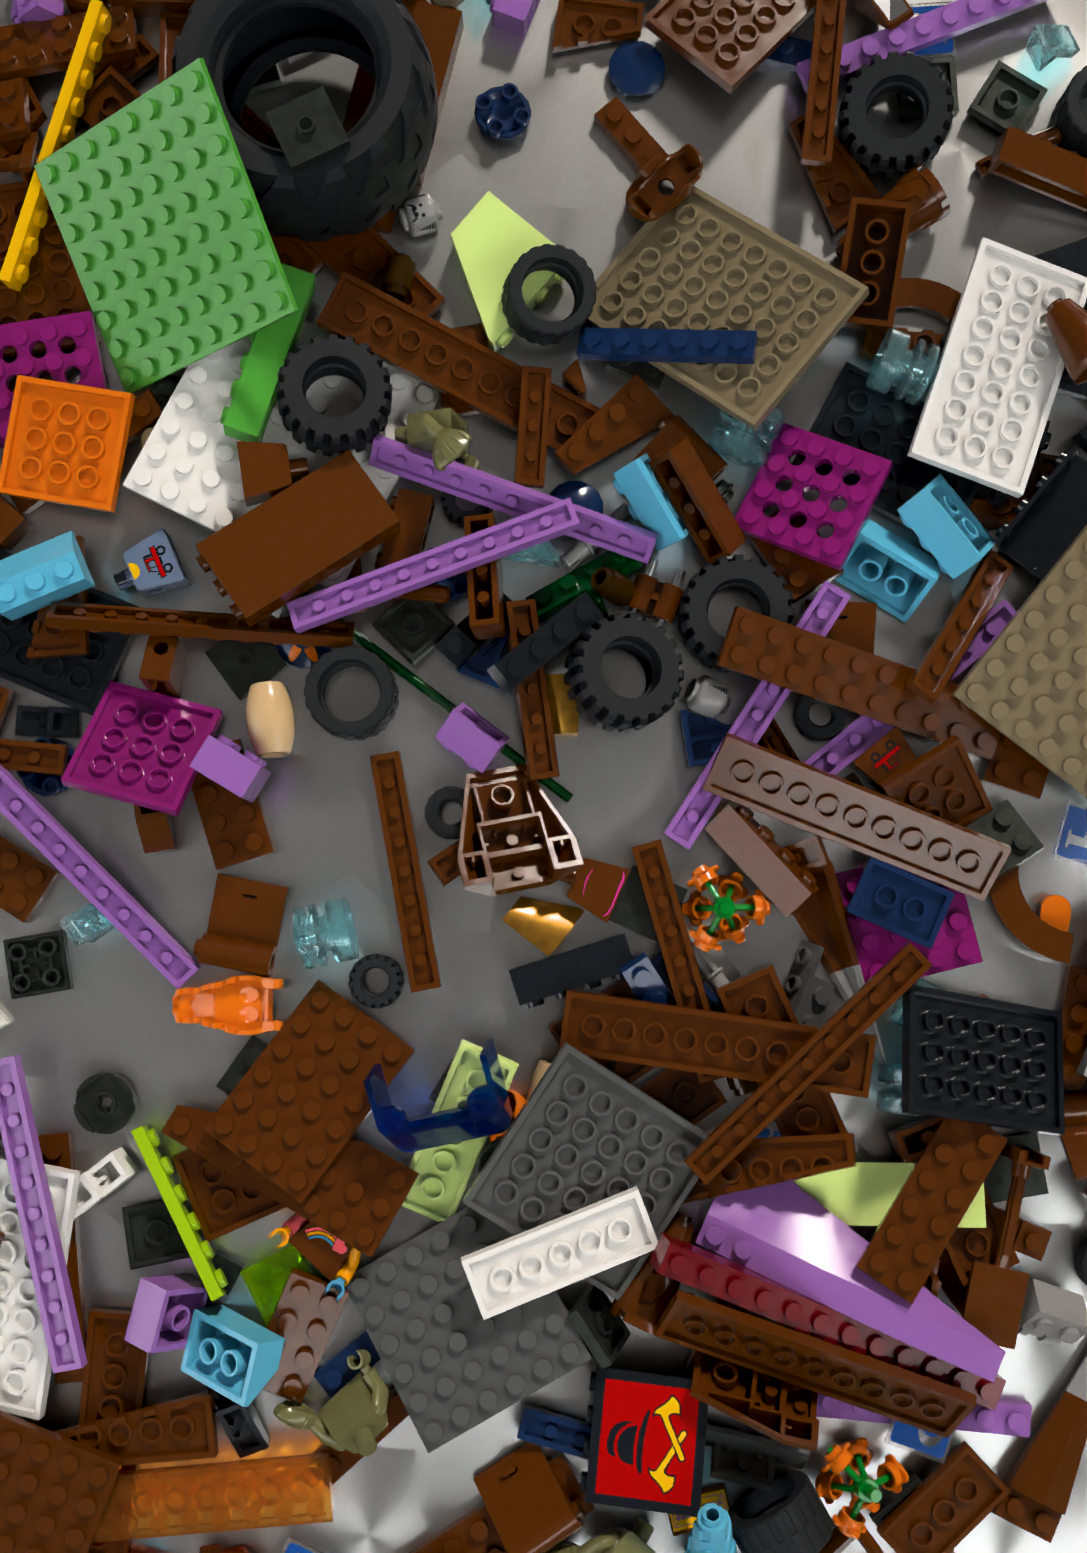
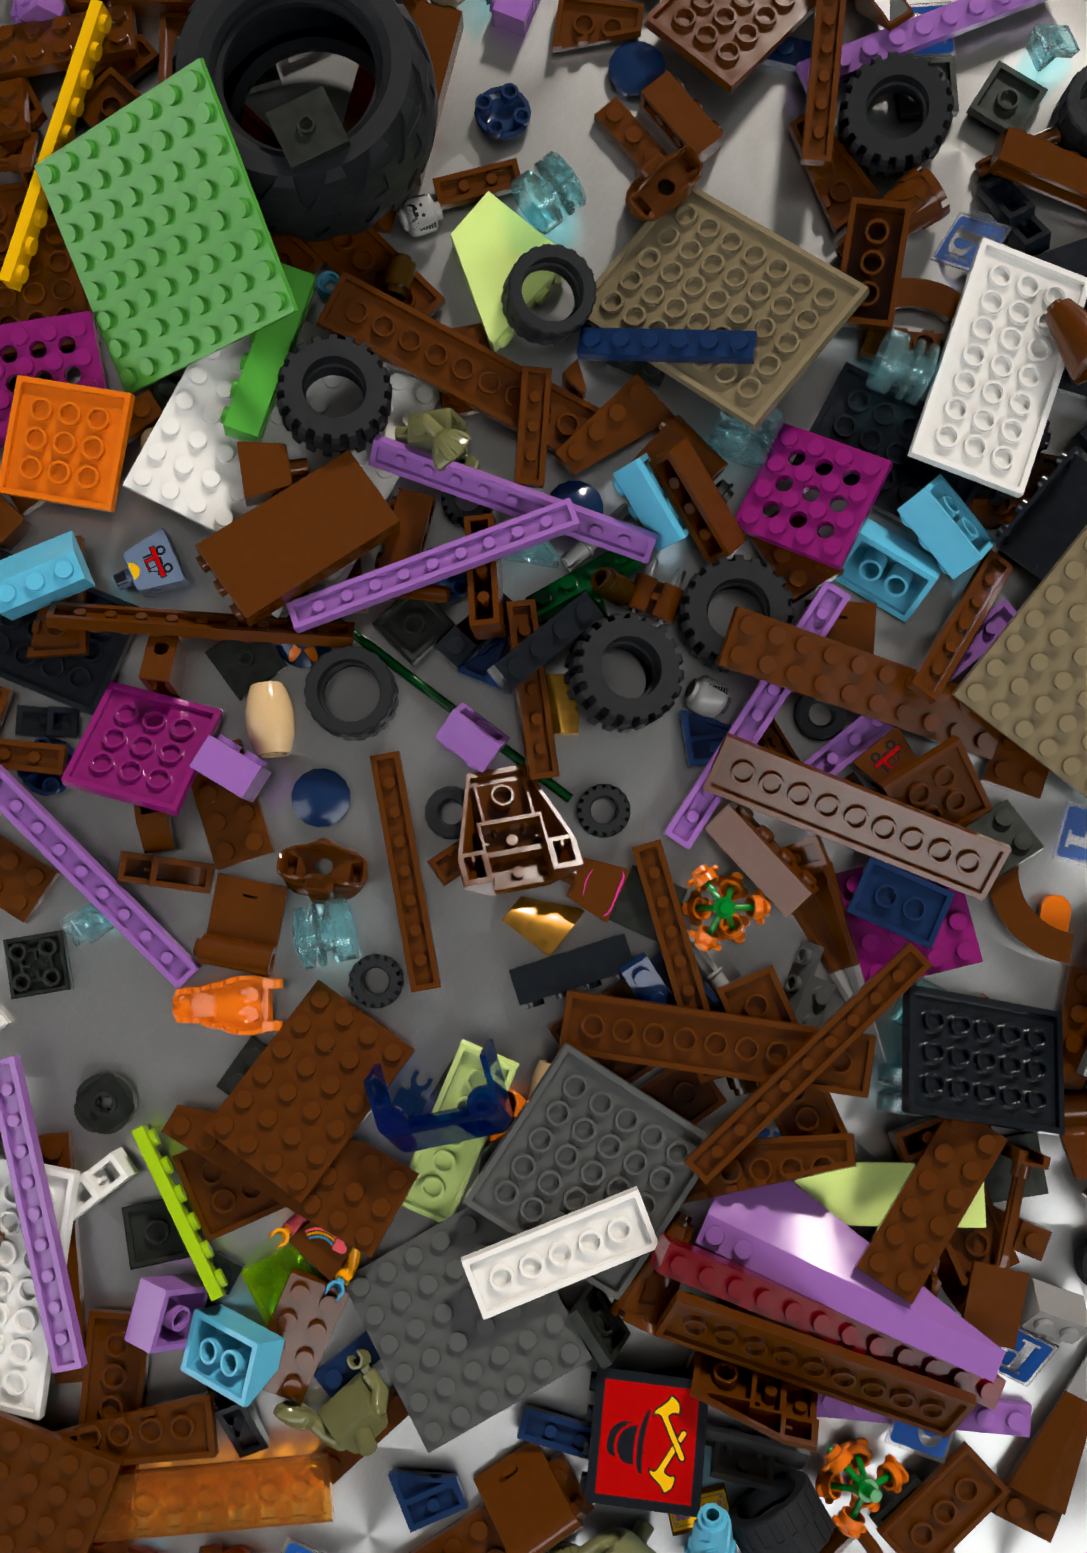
none -> reddish brown slope [116,851,214,894]
none -> reddish brown piece [276,838,368,905]
none -> dark blue dish [291,768,350,827]
none -> medium azure plate [316,271,340,300]
none -> dark blue plate [386,1069,434,1127]
none -> dark blue wing [388,1469,469,1533]
none -> reddish brown plate [432,158,524,210]
none -> clear light blue wheel [510,151,587,235]
none -> black tyre [577,784,631,838]
none -> reddish brown brick [639,70,724,162]
none -> clear piece [930,210,1012,272]
none -> black slope [976,175,1051,256]
none -> piece [998,1326,1059,1387]

